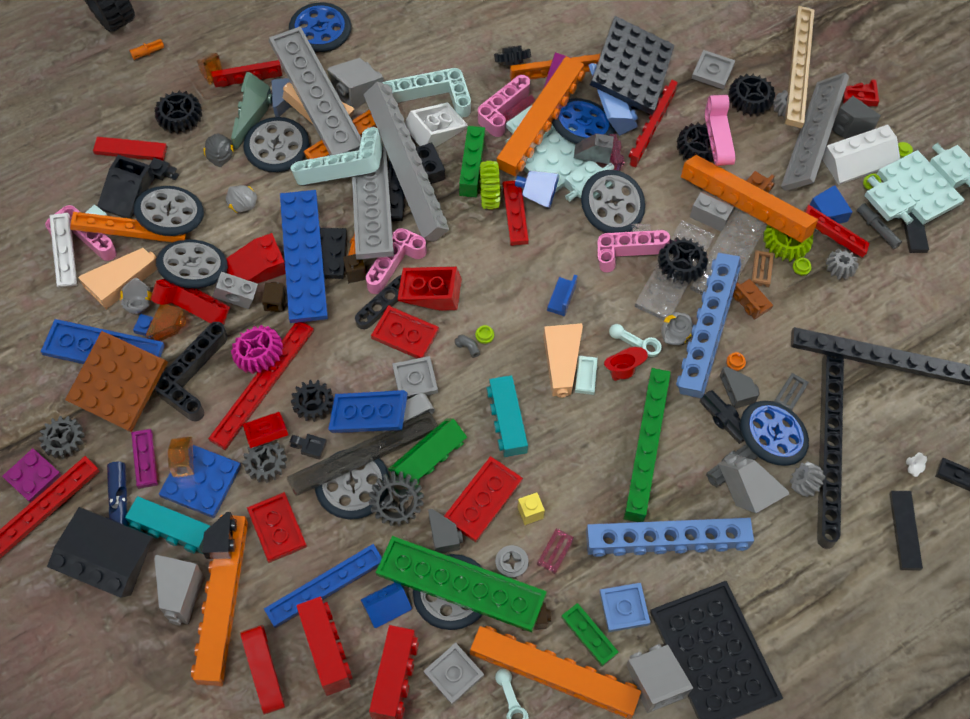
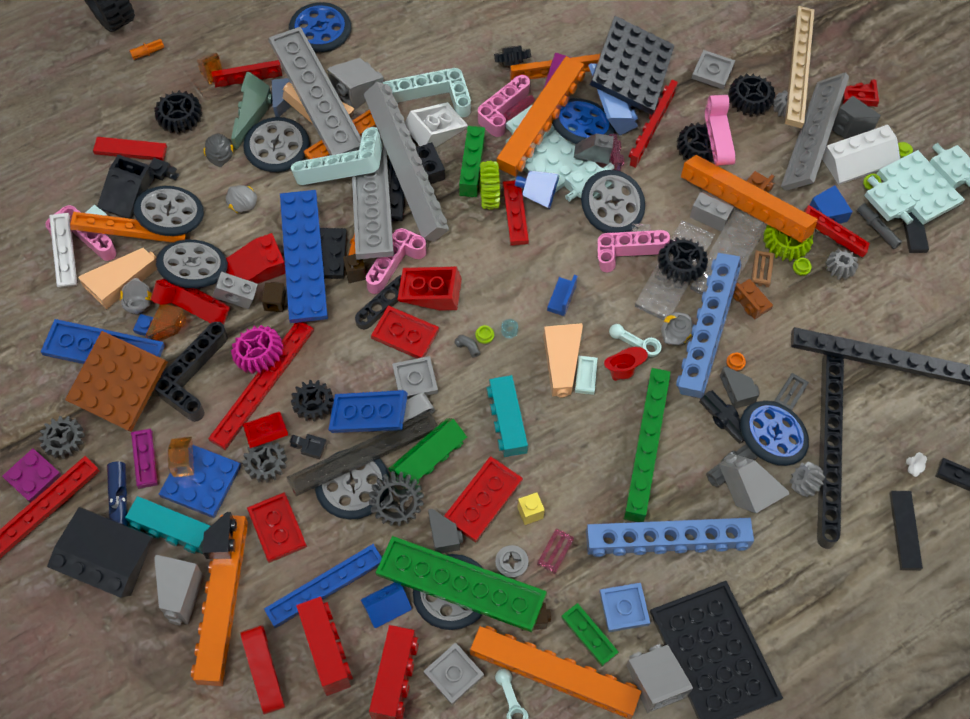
none -> clear light blue bush [501,319,518,338]

